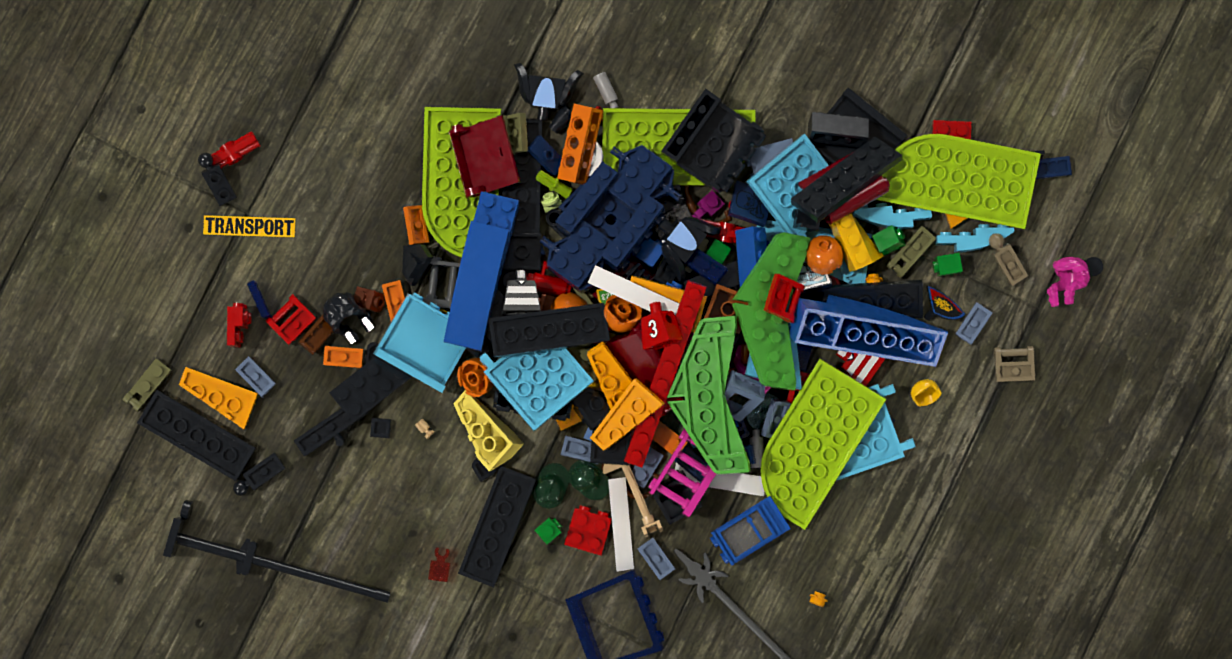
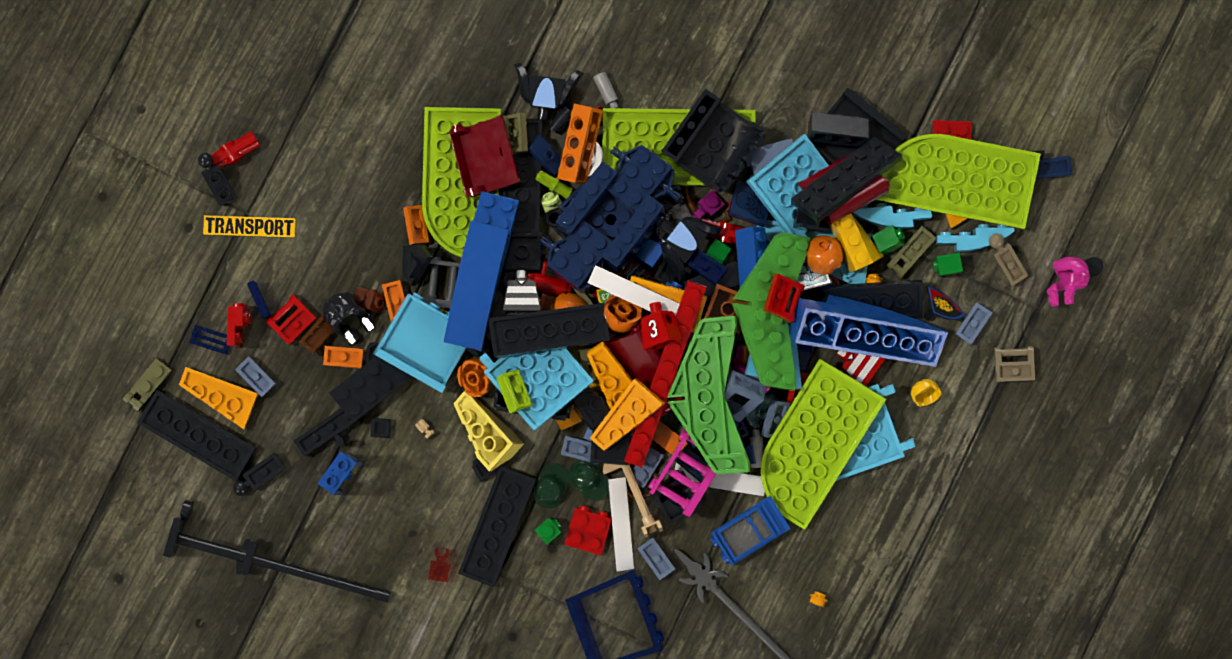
none -> clear blue tile [189,325,229,355]
none -> blue door [317,451,363,495]
none -> lime slope [497,369,532,413]

